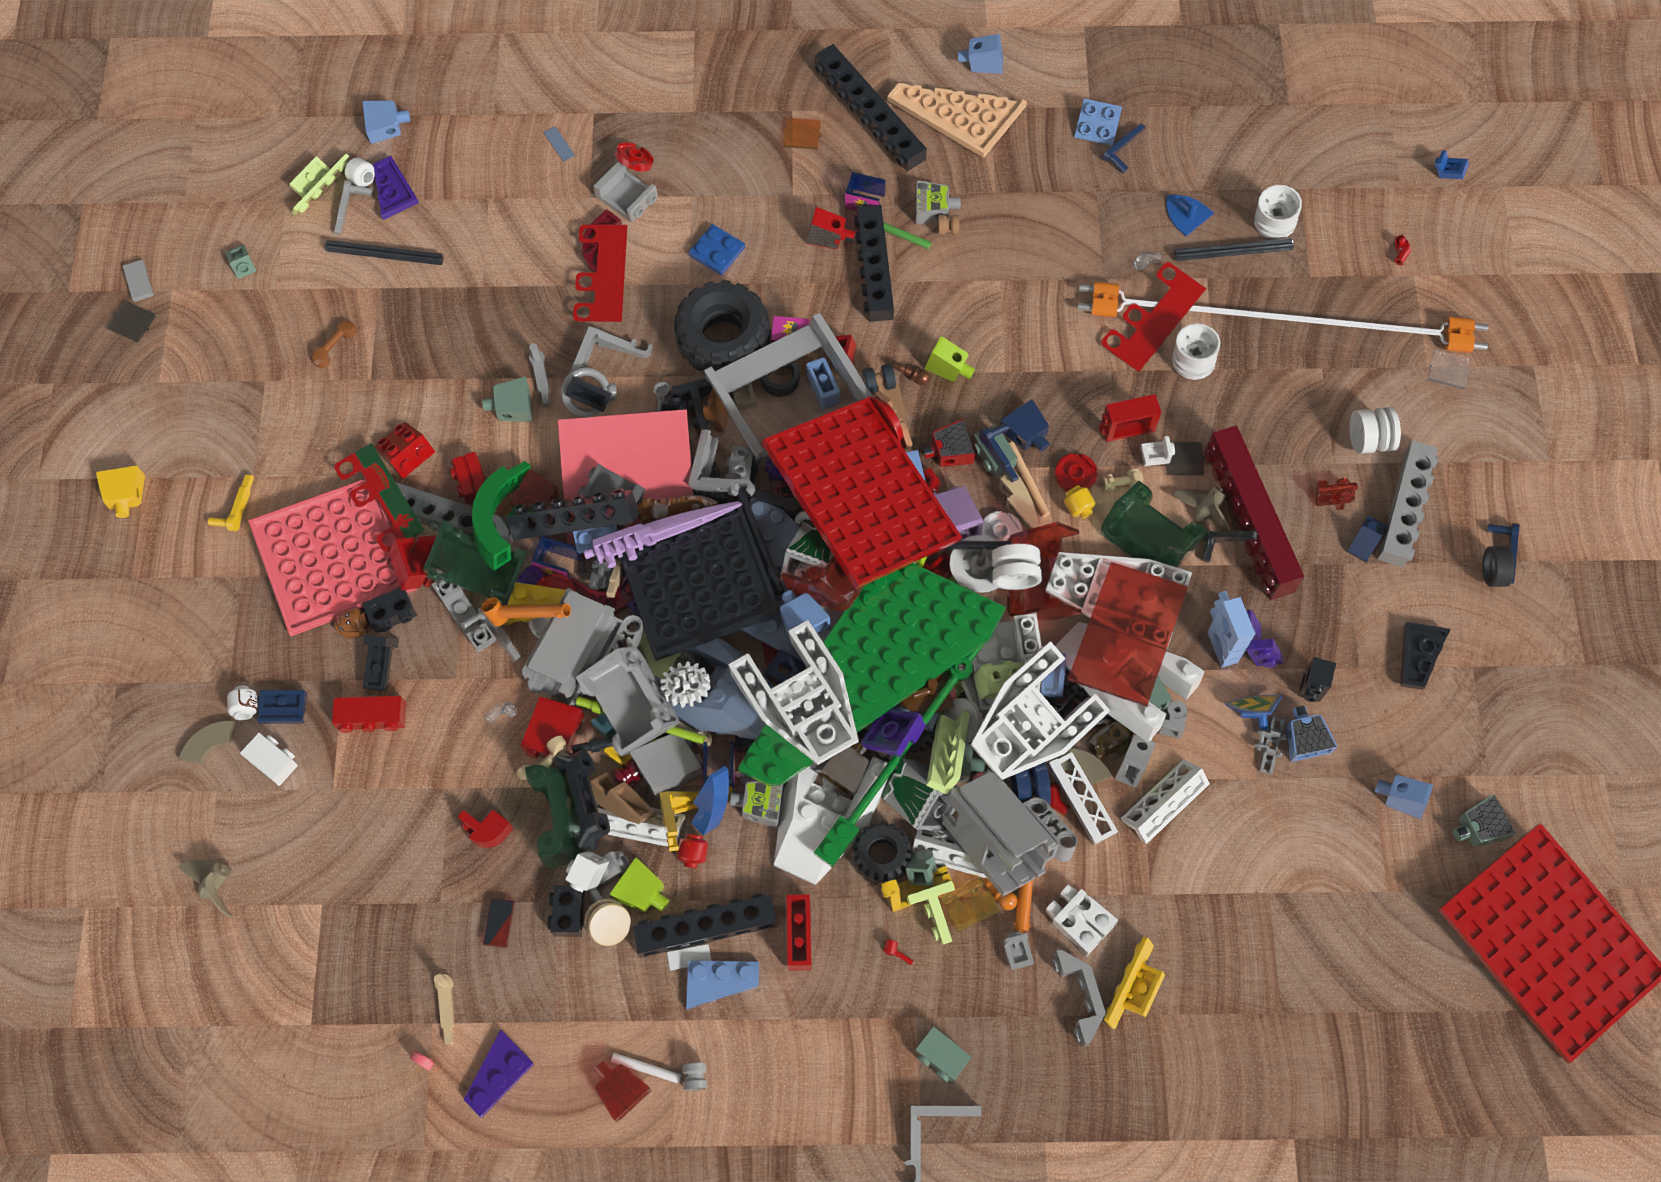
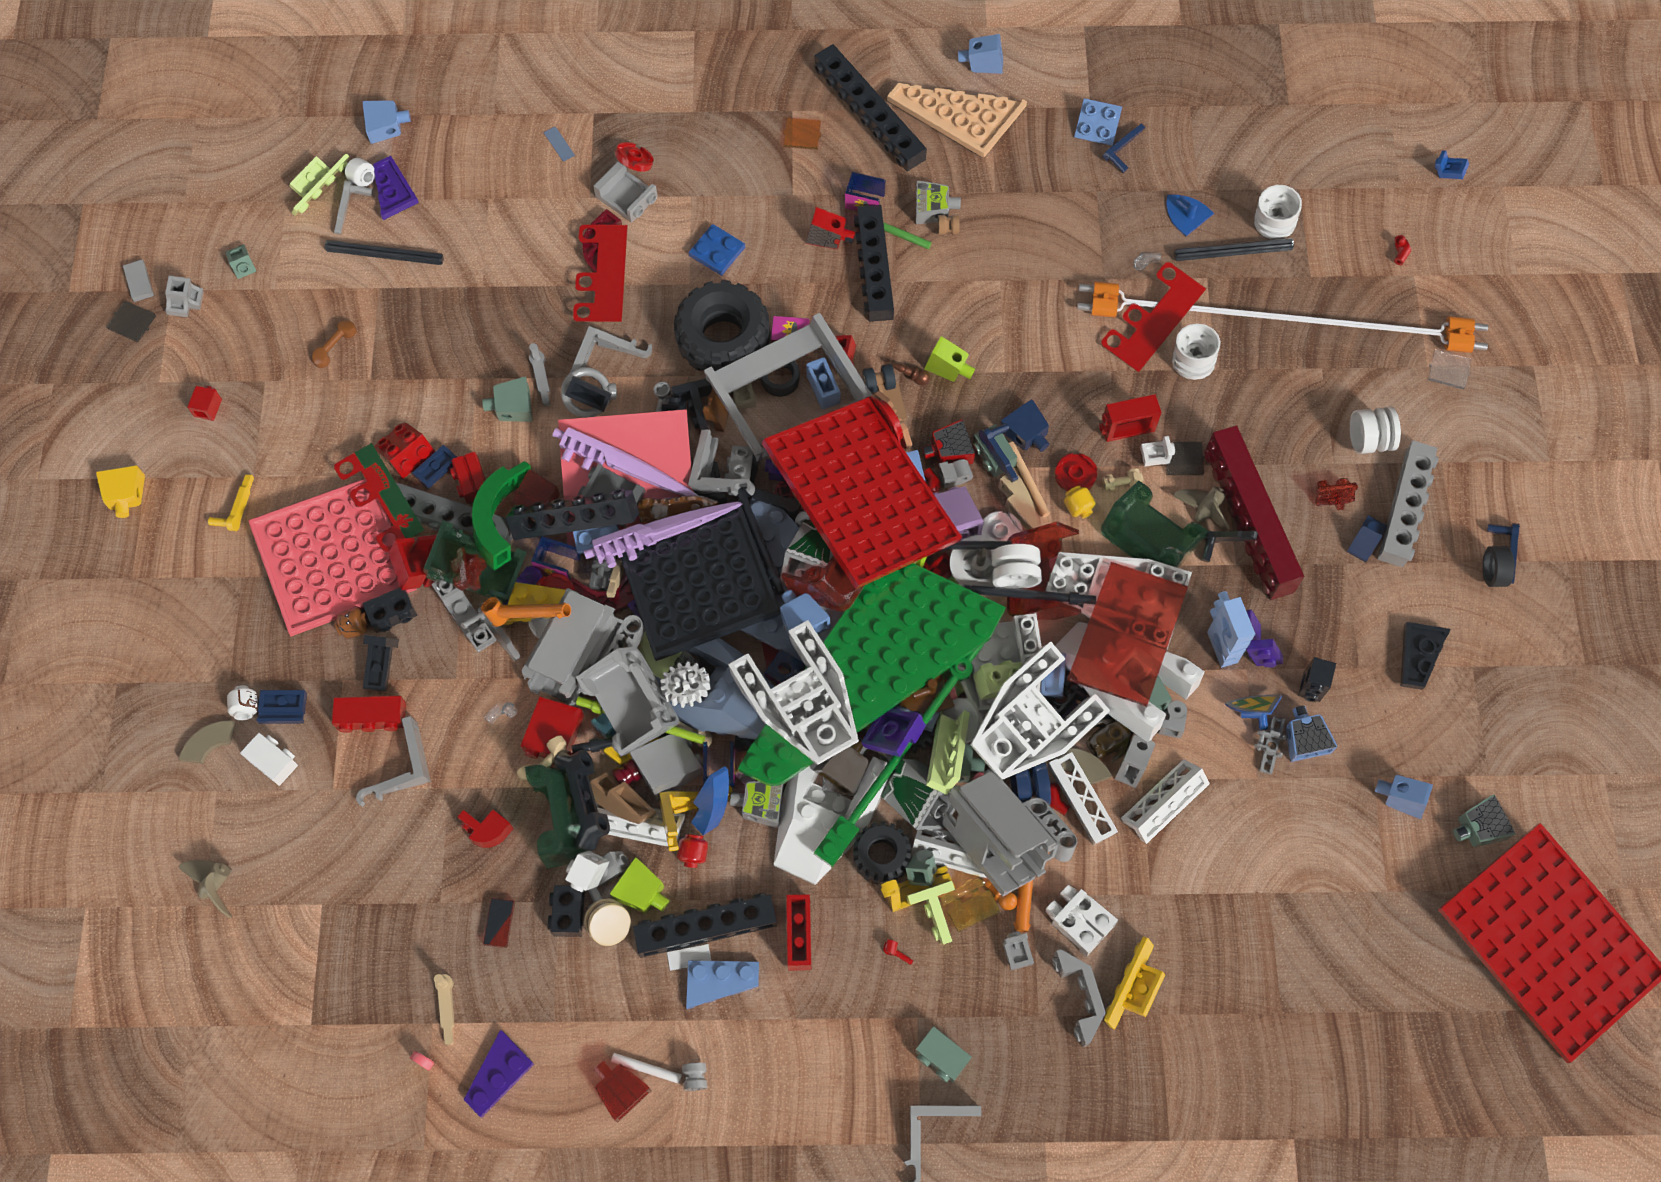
none -> light grey brick [165,276,204,317]
none -> red brick [187,386,222,421]
none -> light grey hinge [356,716,431,807]
none -> dark blue plate [413,445,457,489]
none -> clear red hips [450,548,486,591]
none -> lavender piece [553,427,699,496]
none -> light grey leg [938,459,973,489]
none -> black bar [963,584,1096,605]

